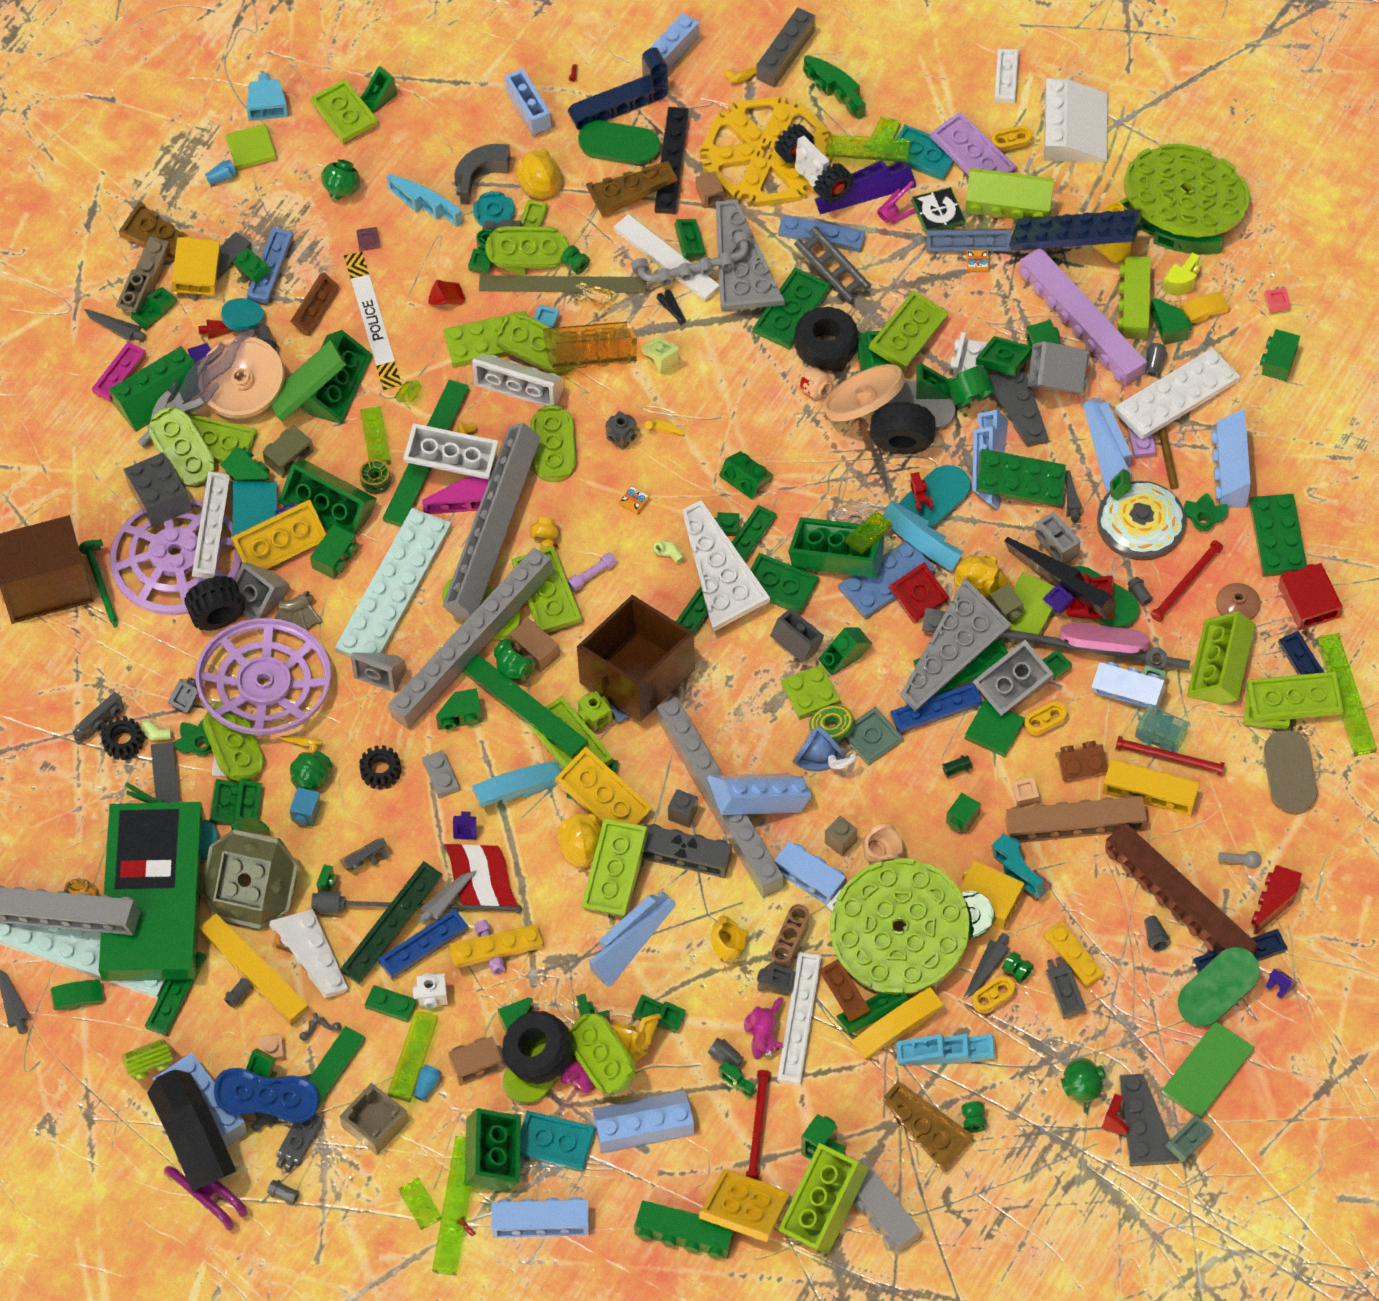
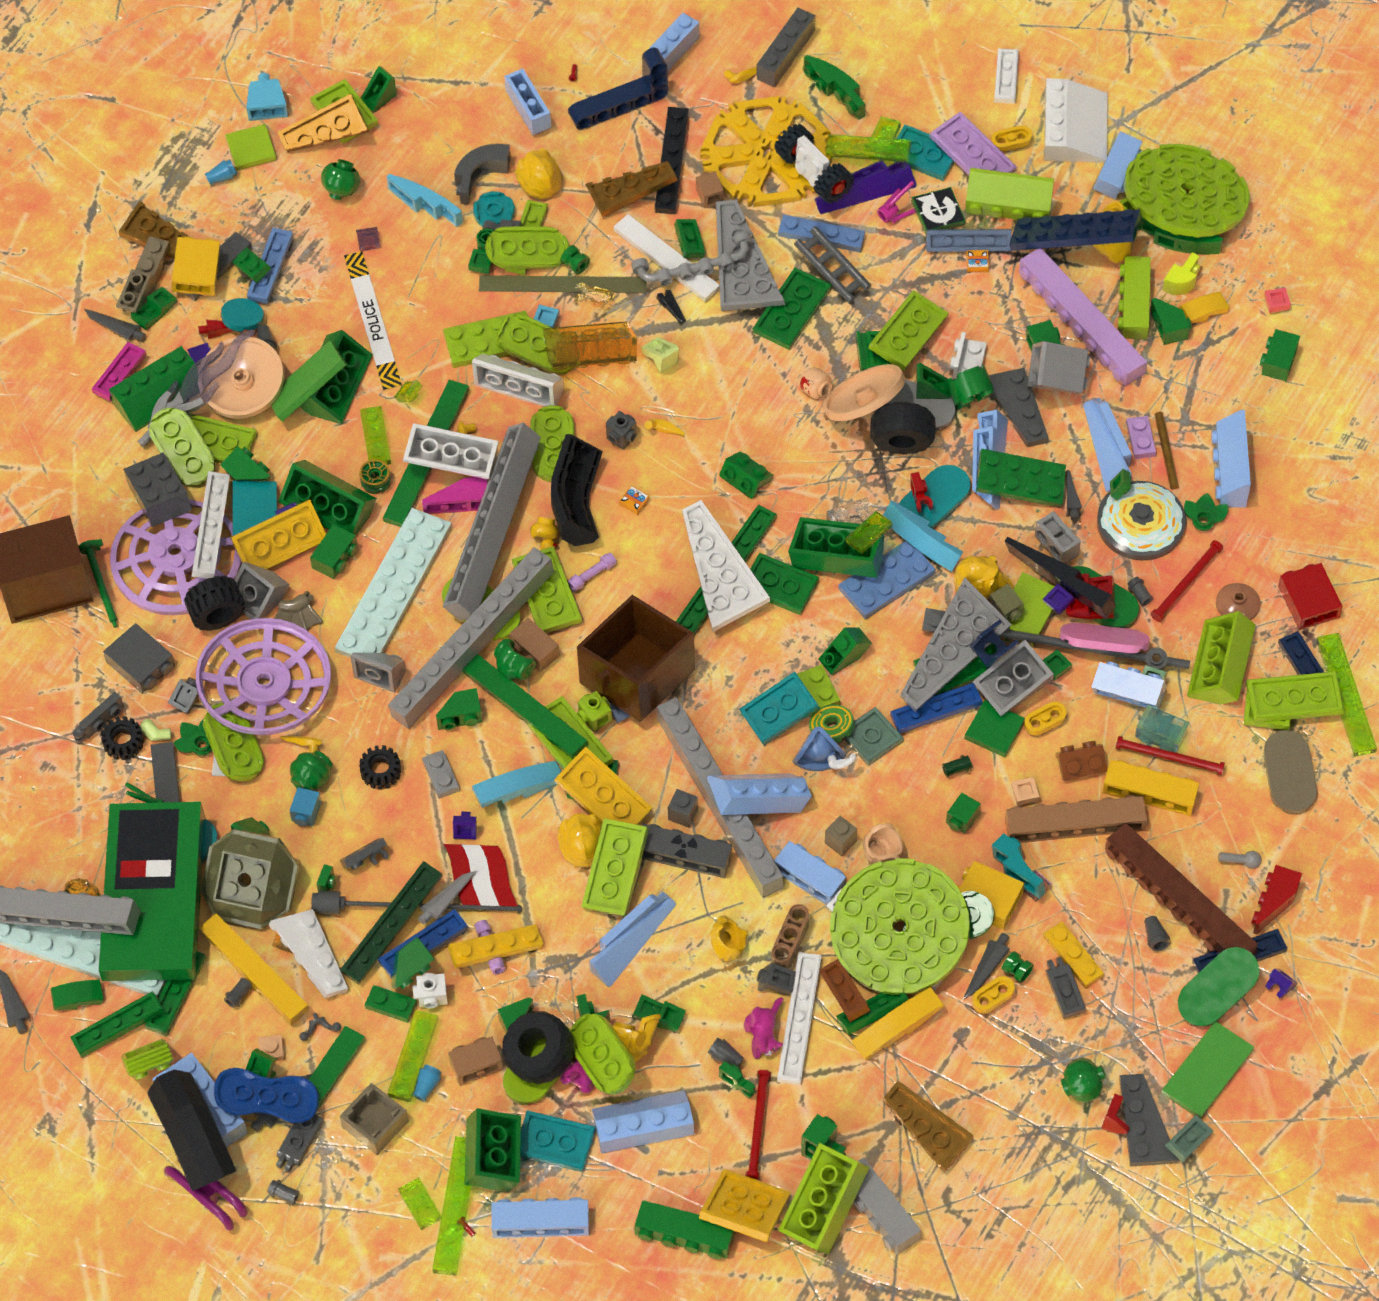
green slope [209,779,262,826] -> none
olive brick [263,425,314,478] -> none
dark orange plate [290,272,339,335] -> none
red tile [428,280,465,305] -> none
green tile [578,121,660,166] -> none
yellowish green arm [653,542,685,565] -> none
green plate [714,512,739,536] -> none
dark grey brick [770,608,824,663] -> none
black tyre [794,307,859,370] -> none
red tile [888,562,950,623] -> none
medium azure slope [896,1034,996,1065] -> none
green wheel [961,1101,987,1133] -> none
green plate [976,336,1033,376] -> none
white plate [1114,348,1240,440] -> none
dark grey cone [1146,343,1168,377] -> none
green plate [1249,494,1307,577] -> none
none -> green tile [70,991,164,1058]
none -> dark grey brick [103,623,175,694]
none -> wing [277,94,369,152]
none -> green slope [391,937,434,989]
none -> black piece [551,434,603,546]
none -> teal tile [739,671,820,745]
none -> dark blue piece [970,619,1019,669]
none -> light blue brick [1093,131,1143,200]

